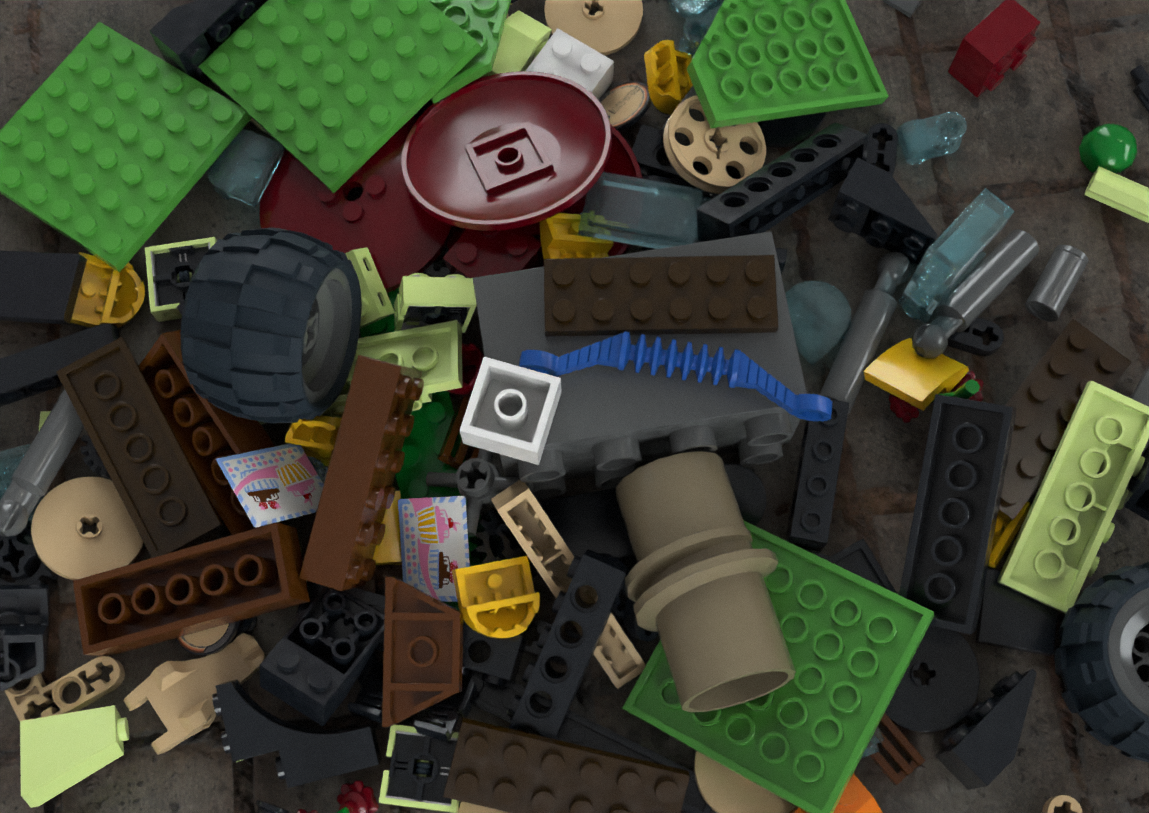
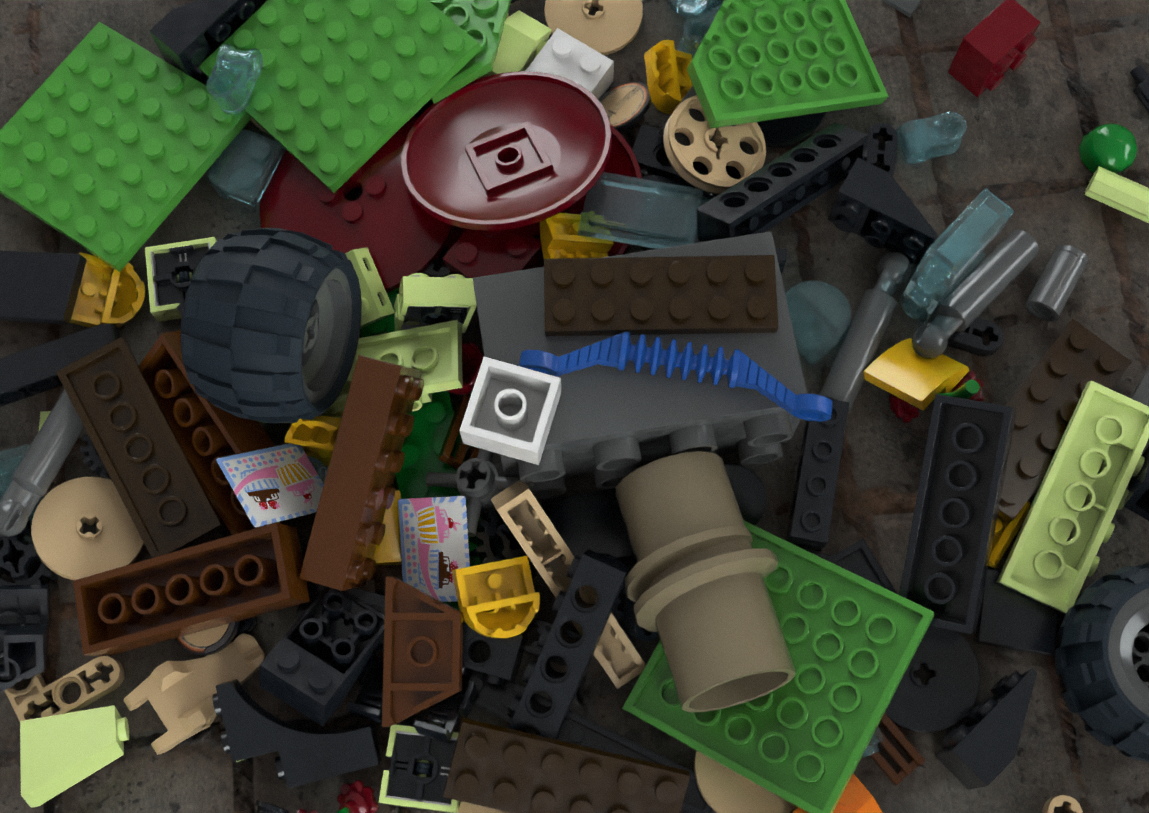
none -> clear light blue piece [207,44,263,115]

